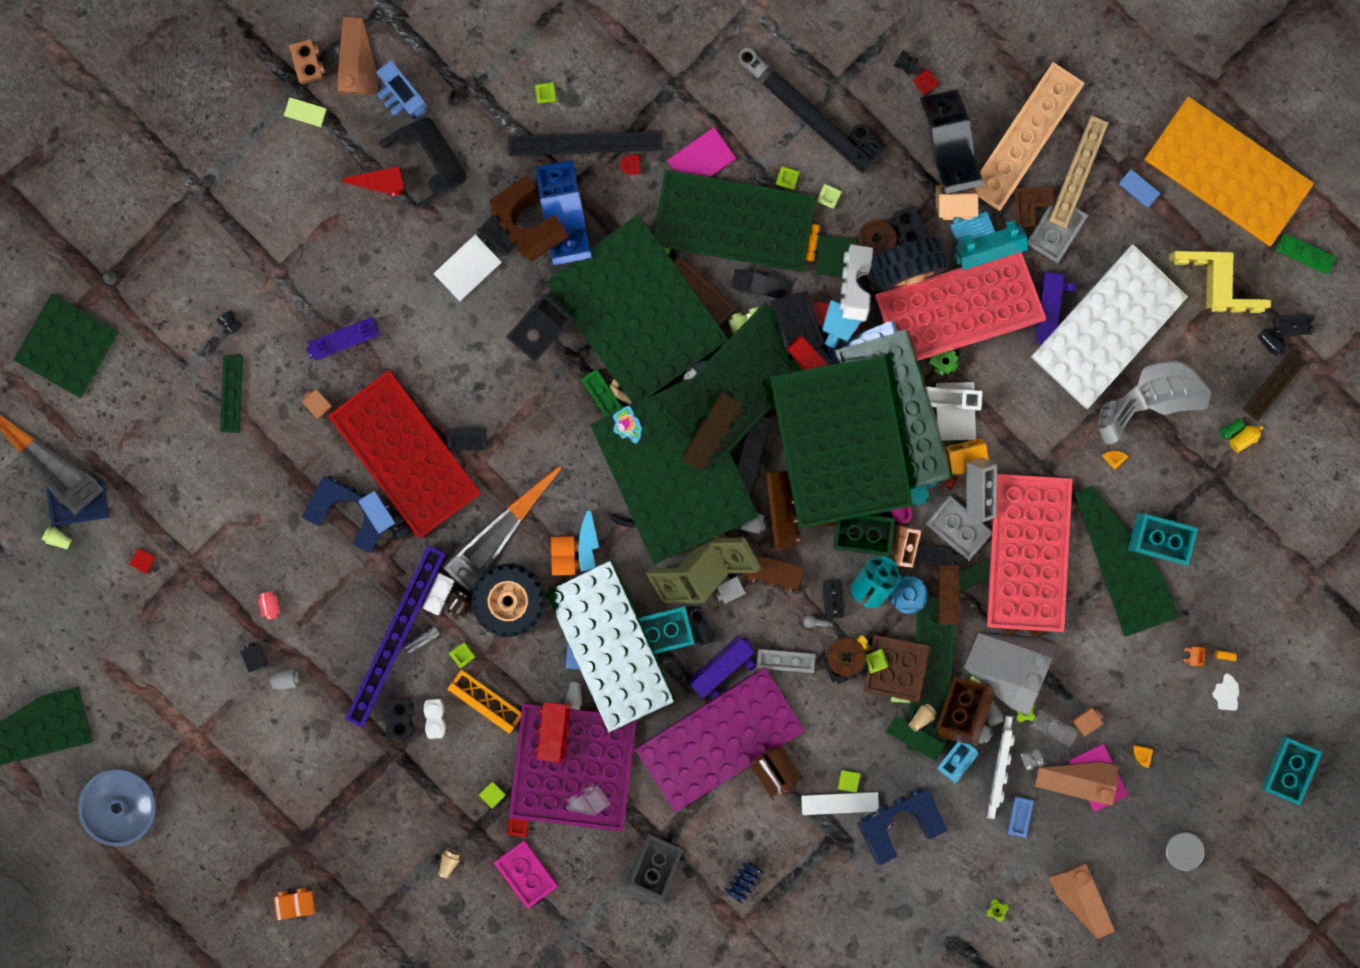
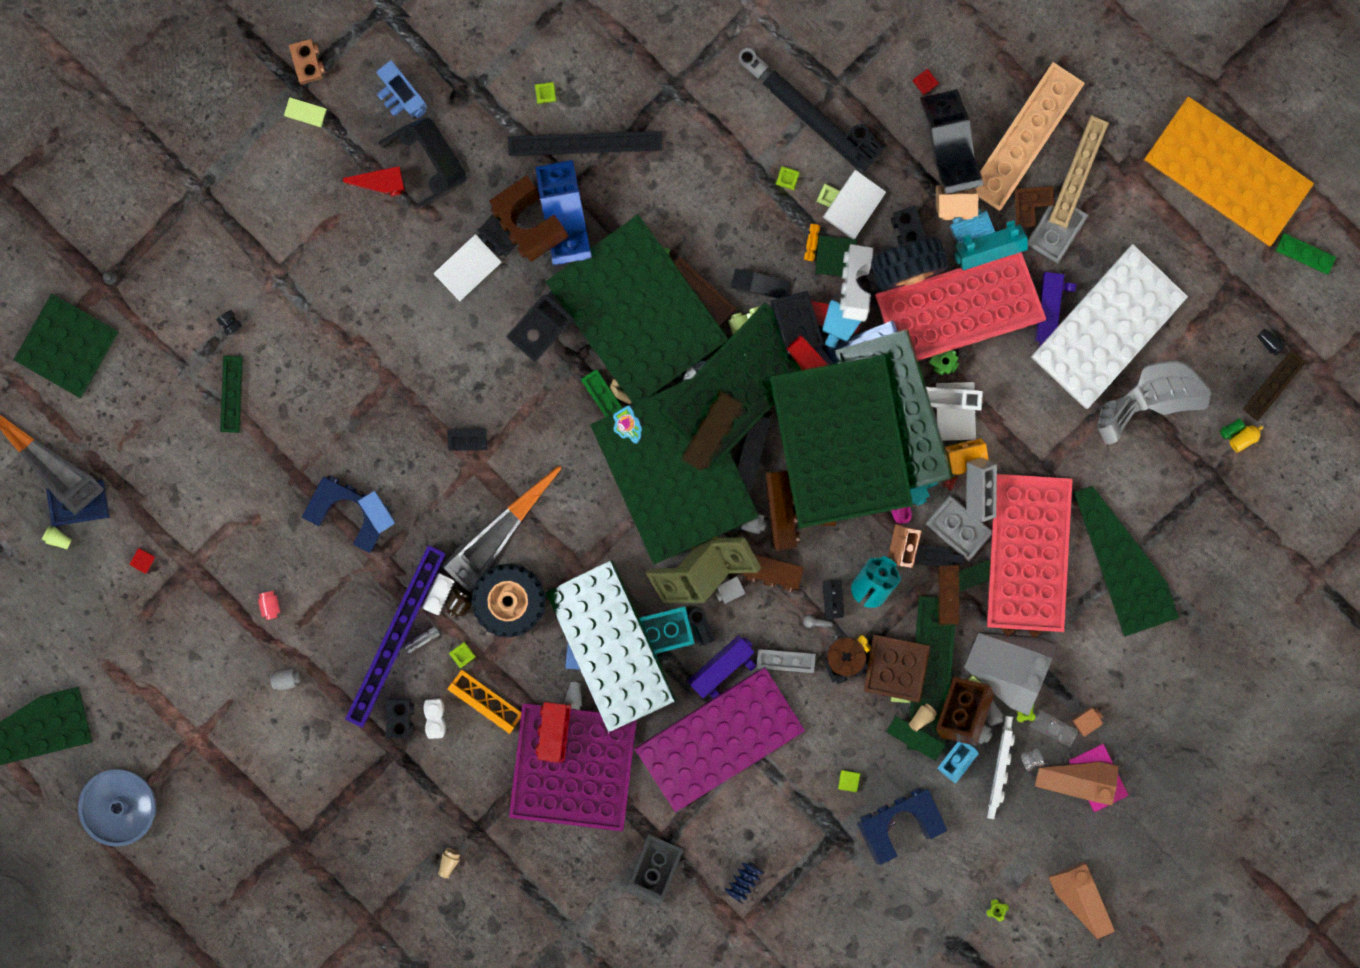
black brick [240,642,269,673] -> none
orange brick [273,887,316,920] -> none
nougat brick [302,389,333,419] -> none
dark purple brick [306,317,381,361] -> none
red plate [328,370,481,539] -> none
nougat wedge [337,17,379,96] -> none
black wheel [387,515,412,541] -> none
lime tile [479,781,506,809] -> none
dark pink tile [493,839,558,909] -> none
red tile [508,818,529,837] -> none
orange brick [551,536,579,575] -> none
clear slope [566,784,611,815] -> none
medium azure slope [579,510,599,572] -> none
black piece [609,513,636,528] -> none
red tile [620,155,640,175] -> none
dark green plate [654,170,816,272] -> none
dark pink tile [667,127,736,177] -> none
reddish brown cylinder [751,745,804,801] -> none
white tile [801,792,879,815] -> none
dark green slope [833,515,895,557] -> none
reddish brown plate [858,220,897,258] -> none
lime tile [866,649,889,674] -> none
dark azure tile [890,576,929,614] -> none
black wheel [894,50,919,76] -> none
medium blue tile [1007,796,1034,838] -> none
light orange tile [1101,451,1129,470] -> none
medium blue tile [1118,169,1160,208] -> none
teal brick [1128,513,1198,566] -> none
light orange tile [1133,745,1153,768] -> none
light grey tile [1165,832,1204,871] -> none
light yellow bracket [1169,251,1271,313] -> none
orange tile [1183,646,1206,666] -> none
white sticker [1213,673,1239,710] -> none
light orange tile [1214,650,1237,661] -> none
teal brick [1260,736,1323,805] -> none
black hinge [1272,315,1315,336] -> none
none -> white tile [823,170,886,239]

